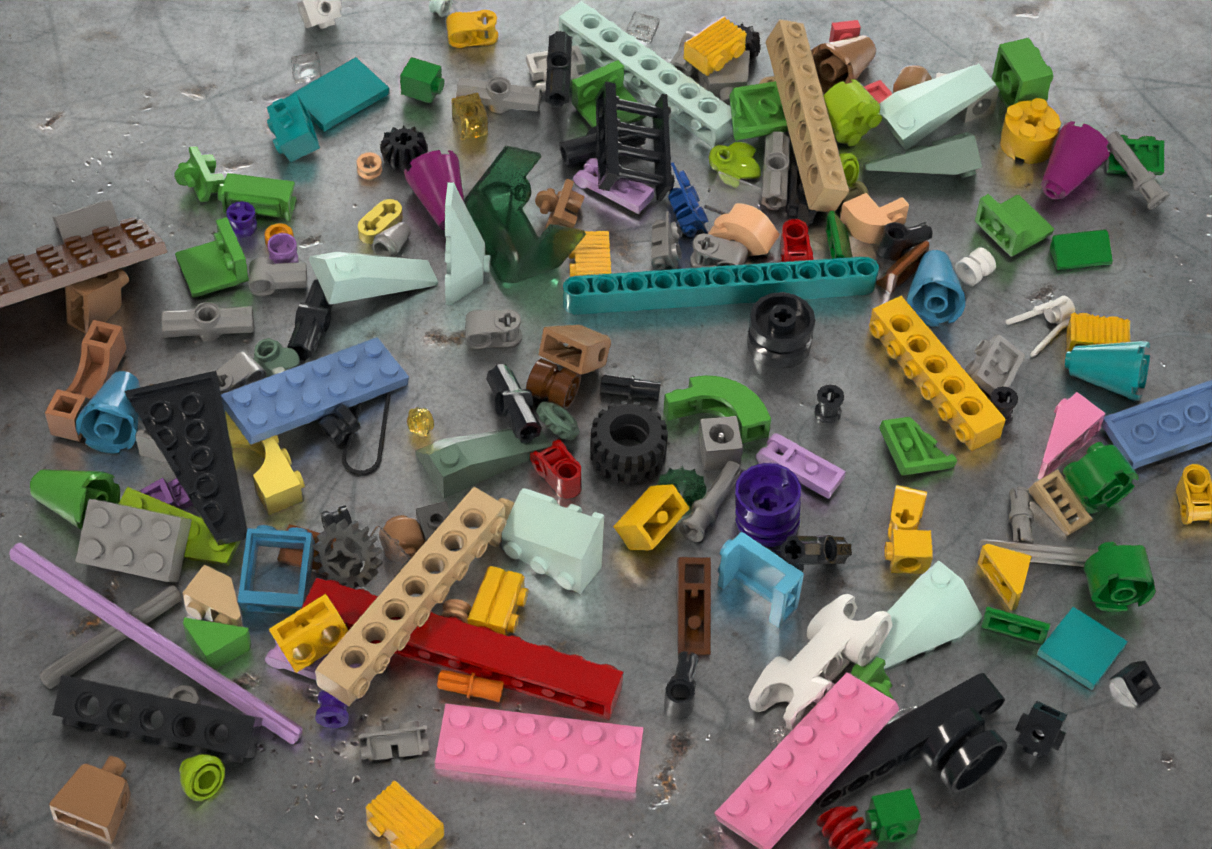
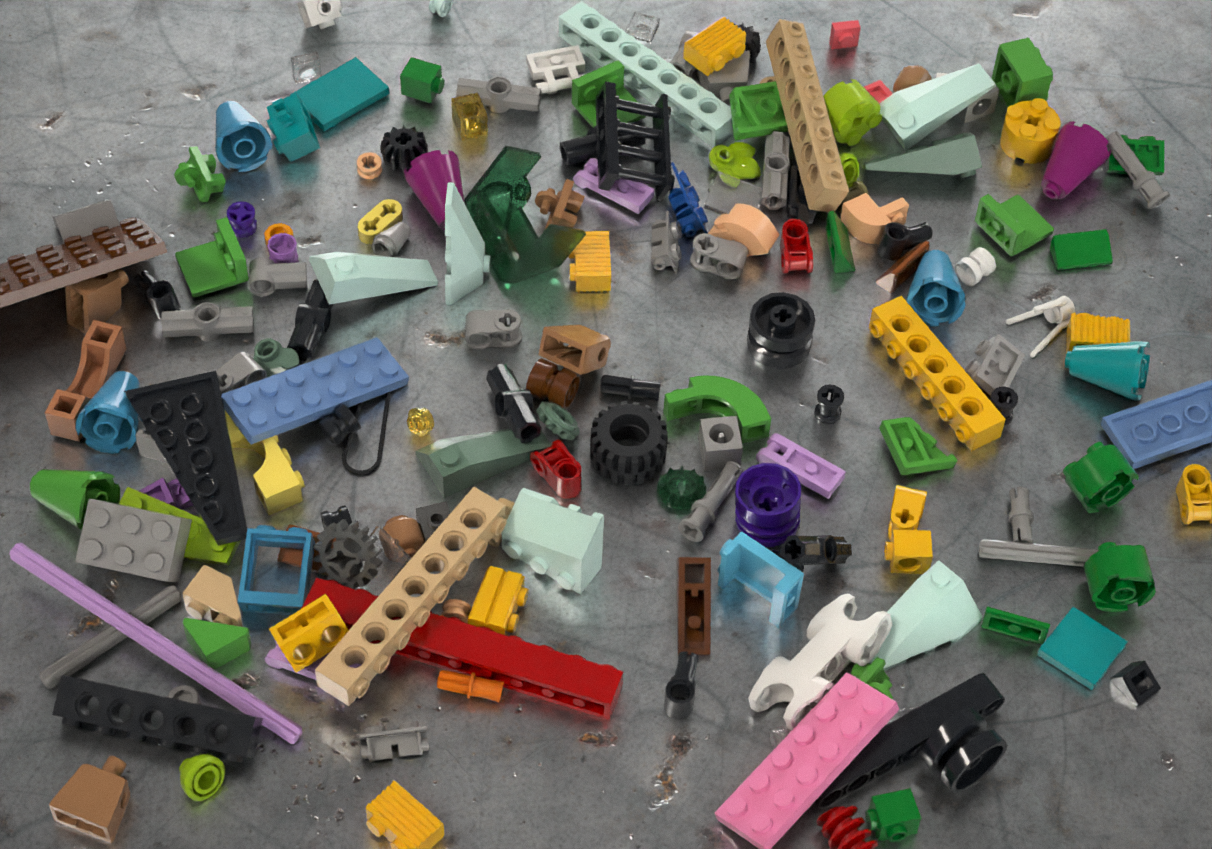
bright green window [218,173,297,221] -> none
dark purple wheel [315,690,349,728] -> none
bright pink plate [435,704,643,793] -> none
yellow piece [446,10,498,48] -> none
black piece [545,31,572,107] -> none
teal beam [563,257,879,315] -> none
yellow brick [613,484,690,551] -> none
medium nougat cone [811,35,876,94] -> none
yellow slope [978,544,1031,611] -> none
black brick [1015,701,1068,757] -> none
tan slope [1029,469,1093,536] -> none
bright pink slope [1037,392,1105,480] -> none
none -> black pin [134,271,181,320]
none -> dark azure cone [215,101,272,172]

